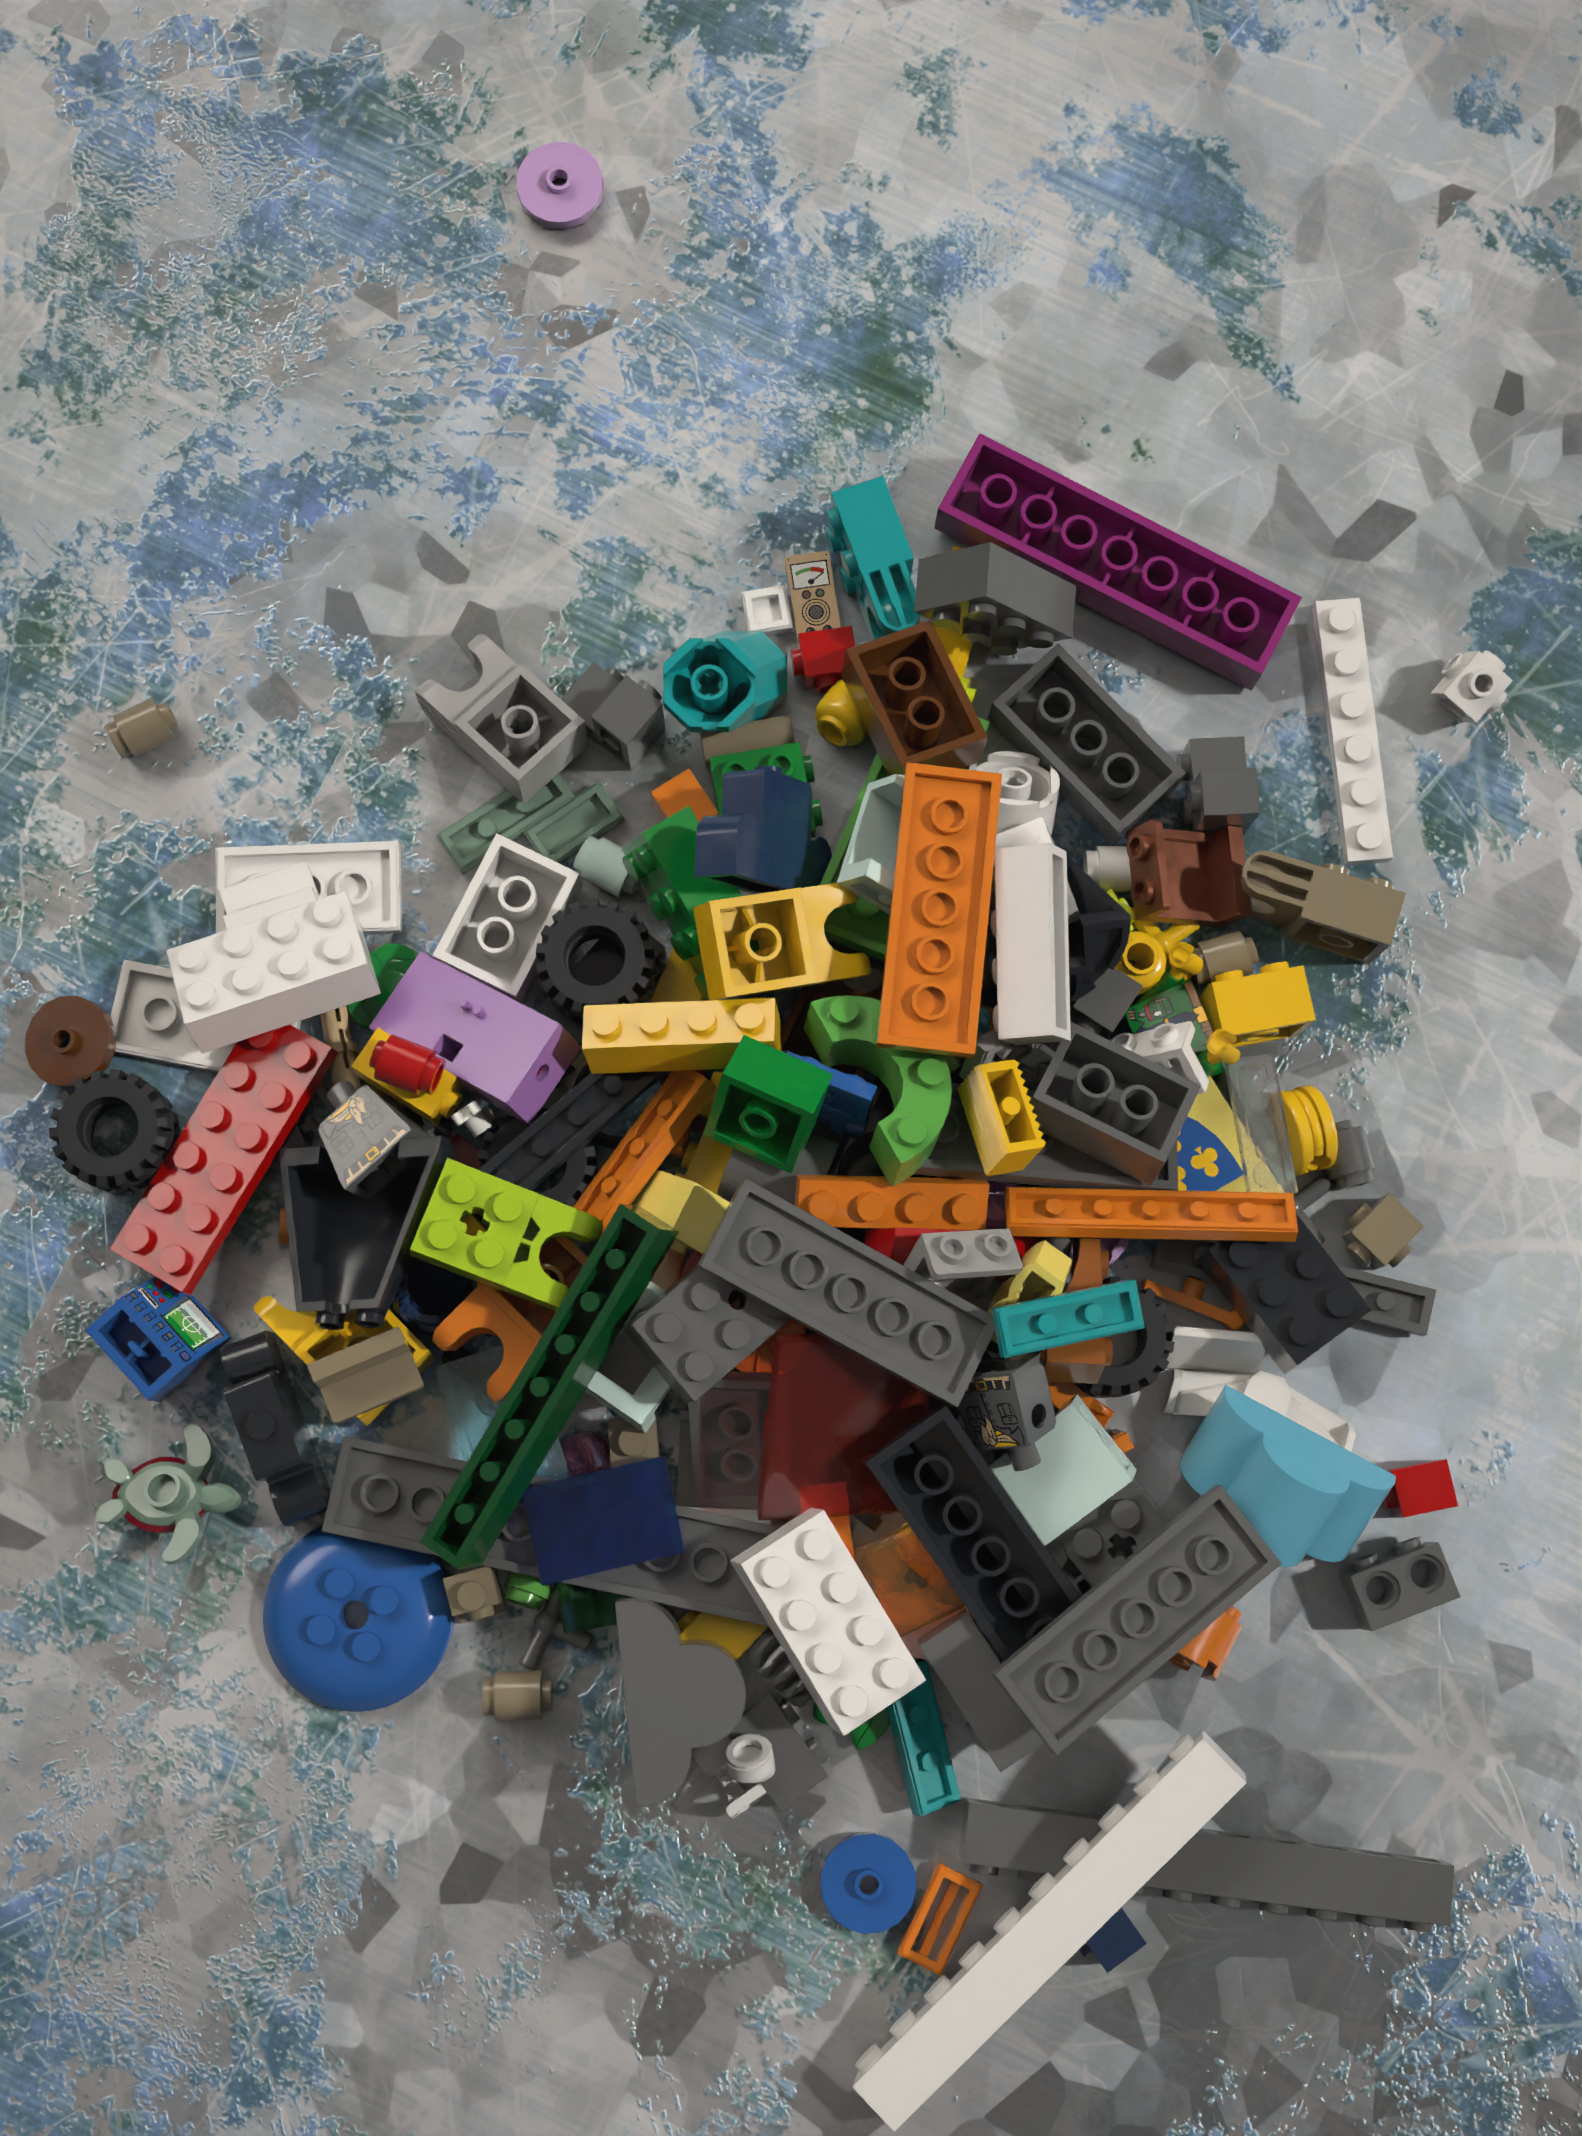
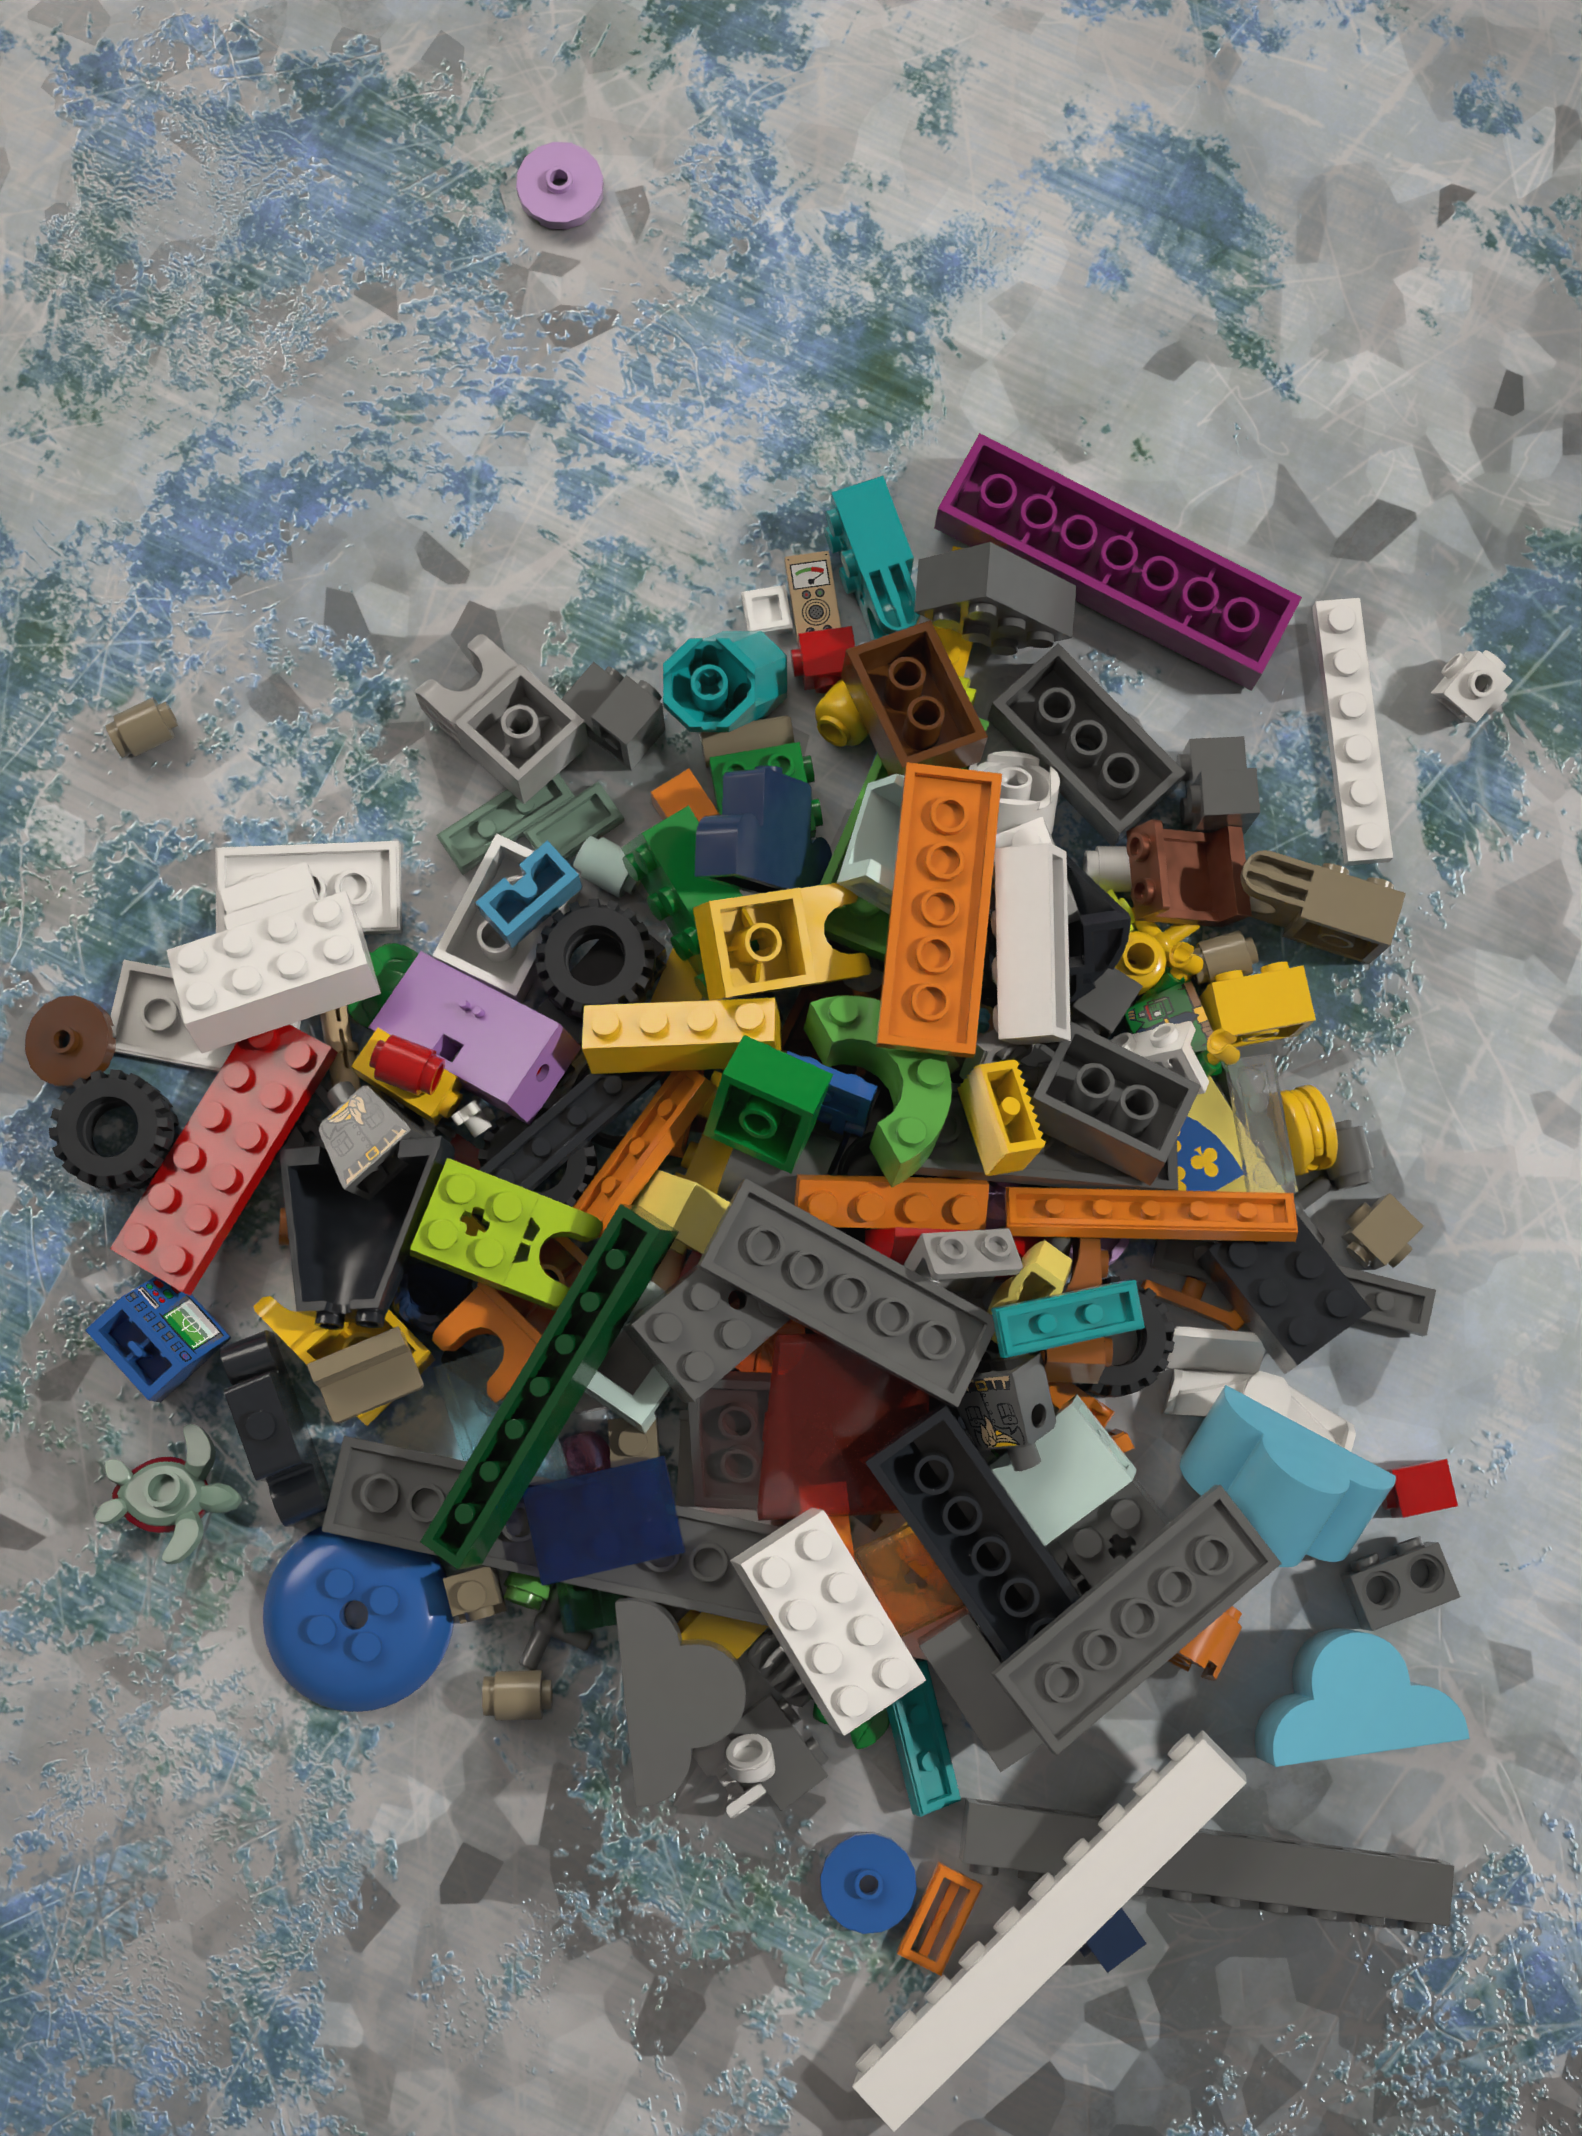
none -> dark azure brick [475,840,582,949]
none -> medium azure brick [1255,1628,1470,1767]

